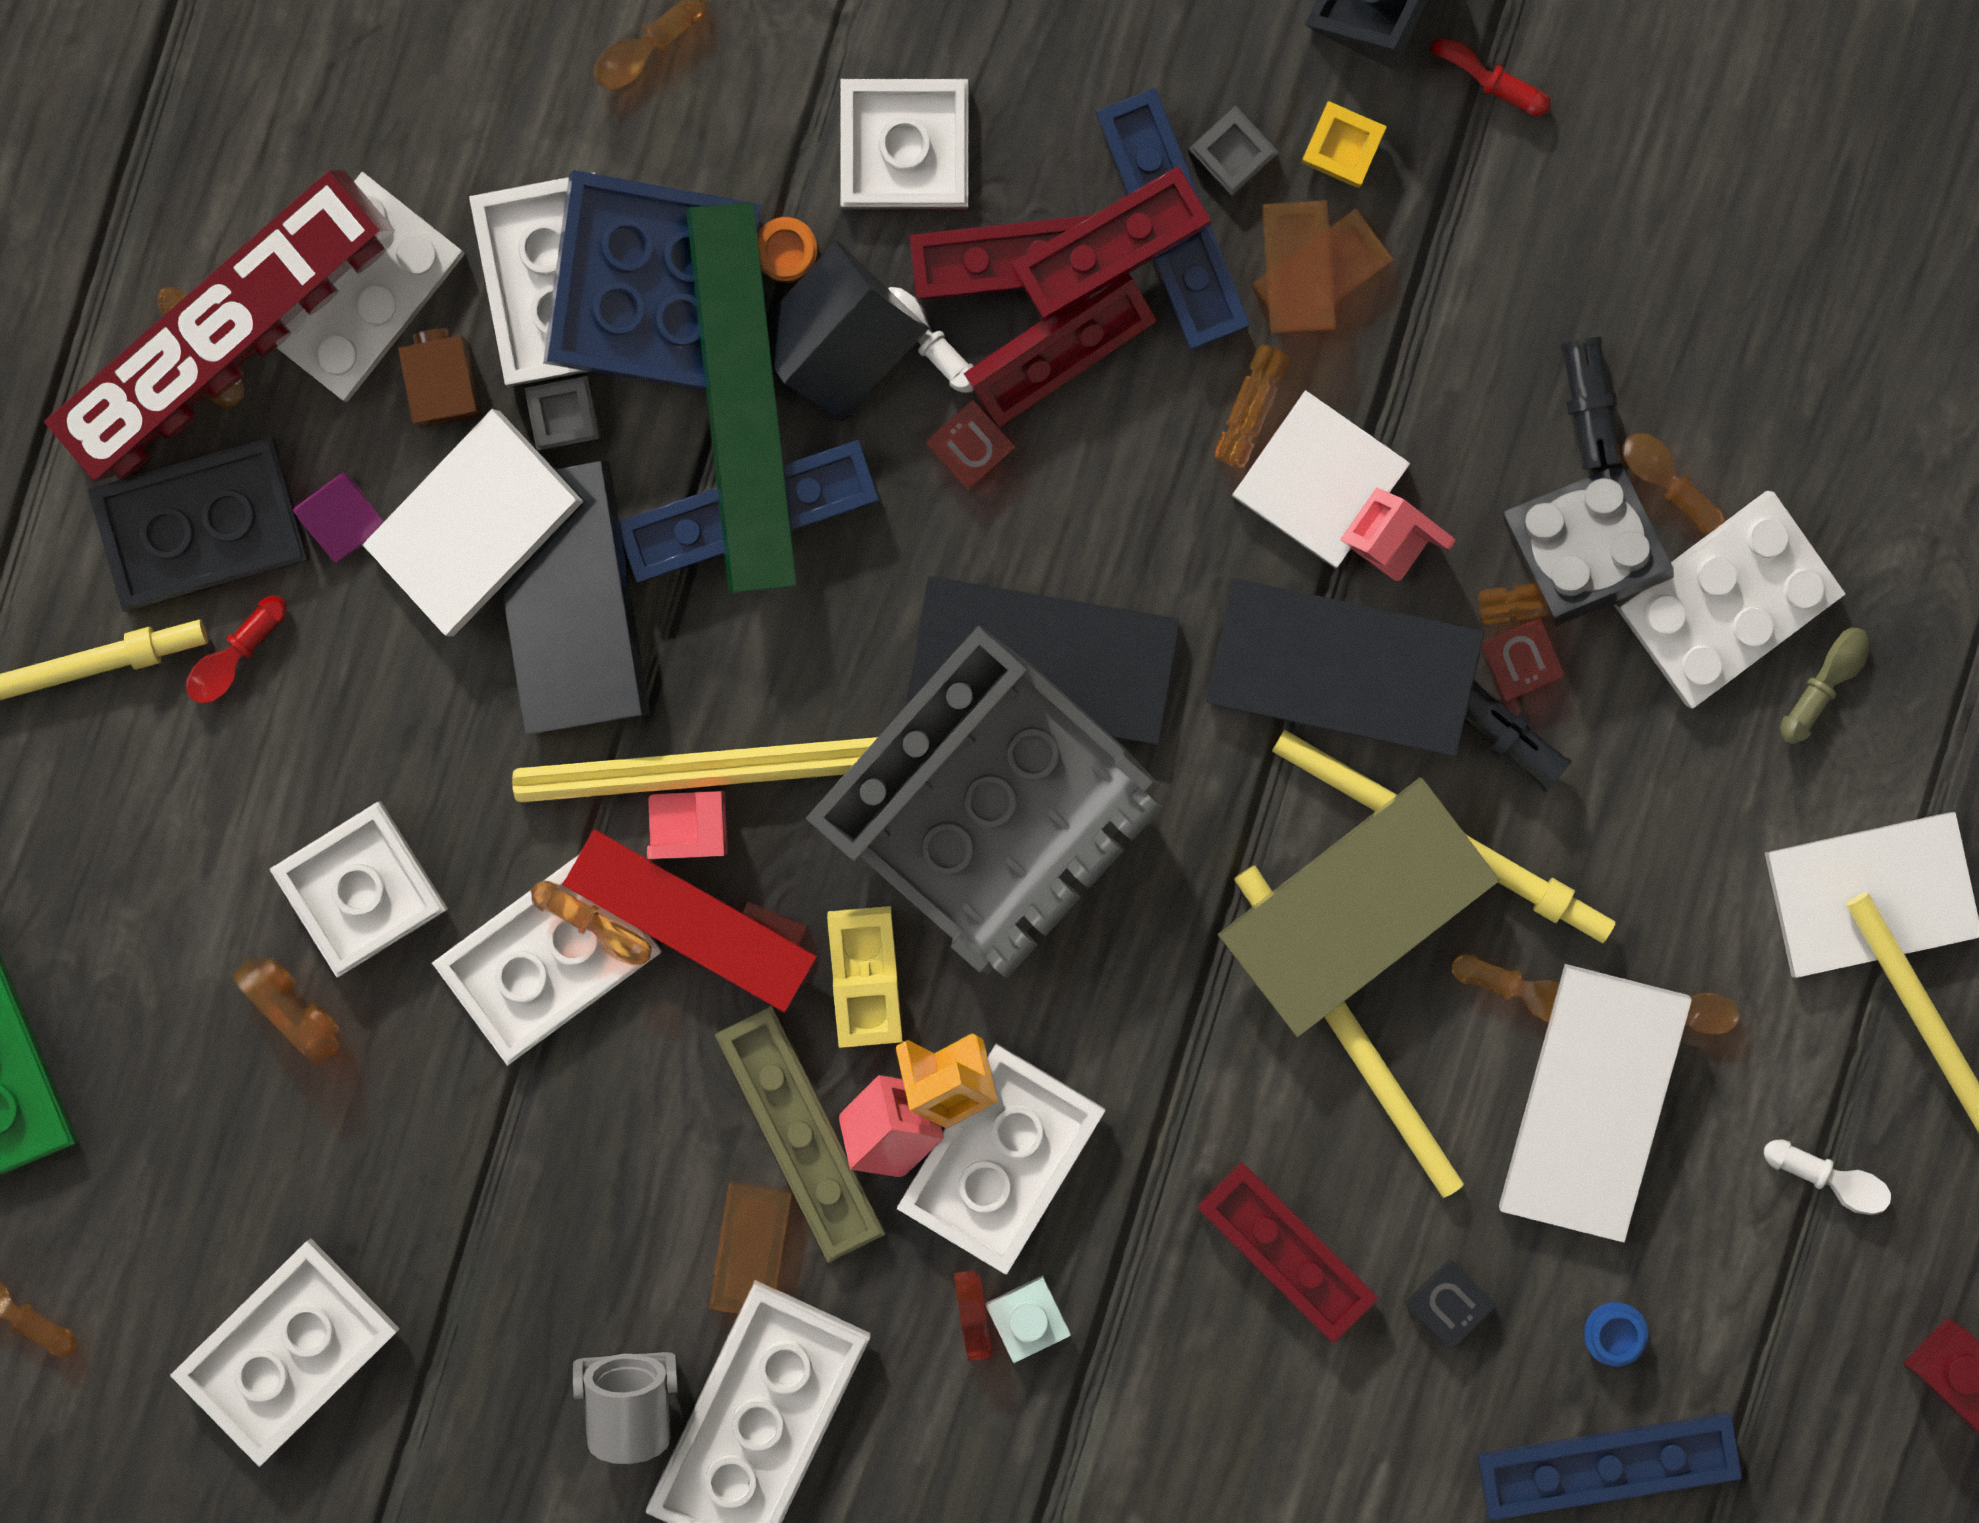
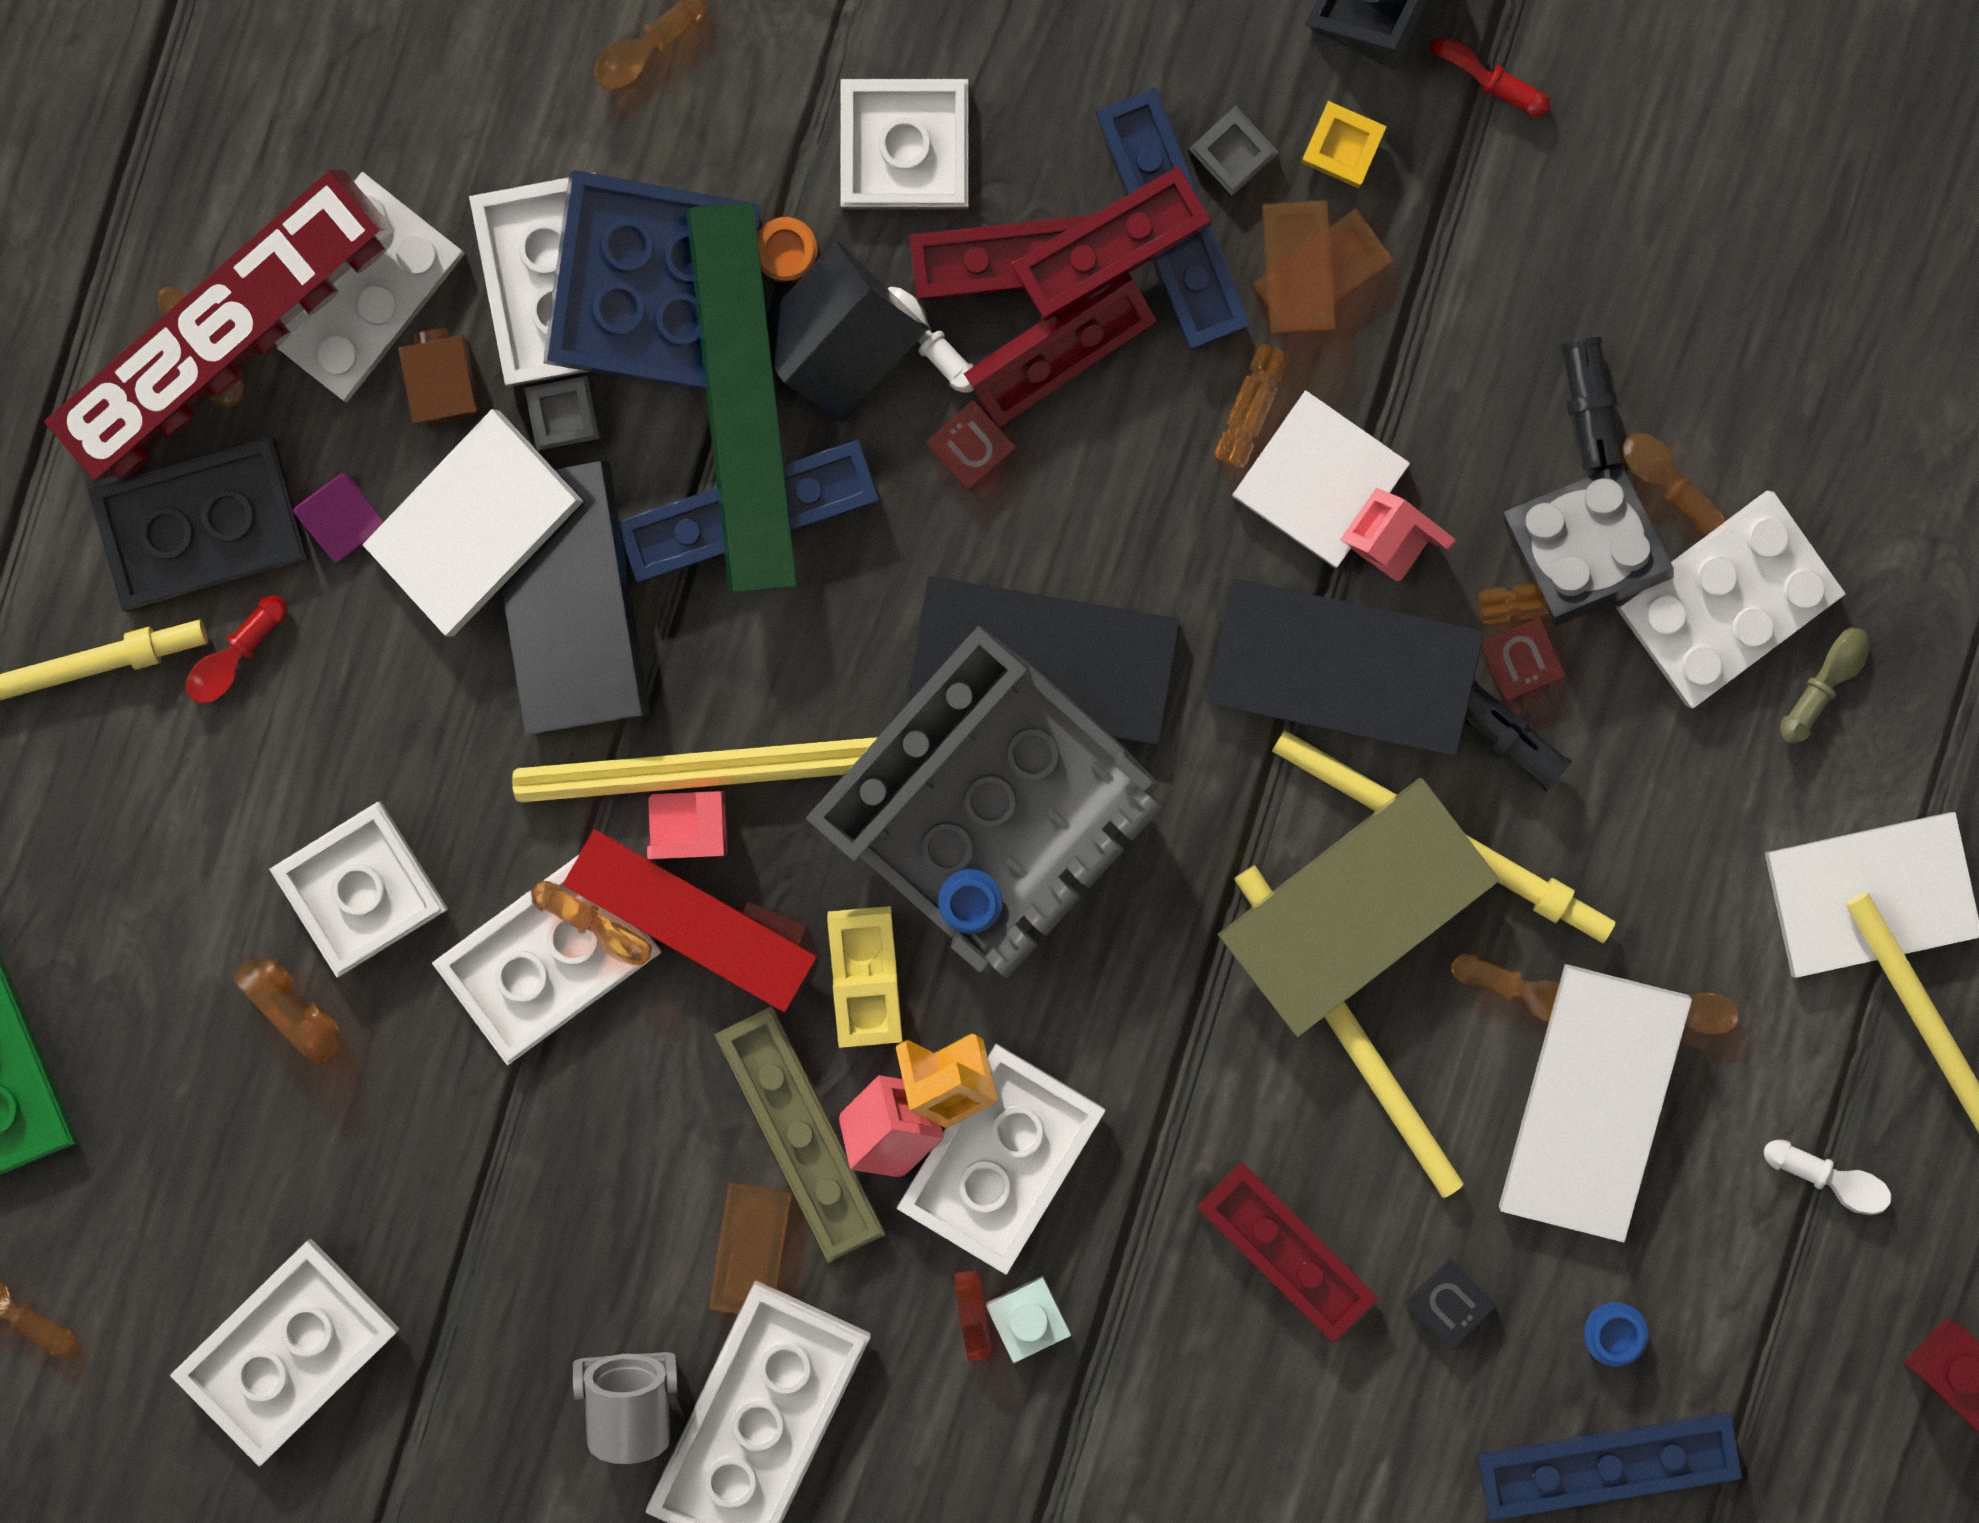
none -> blue plate [938,869,1003,934]

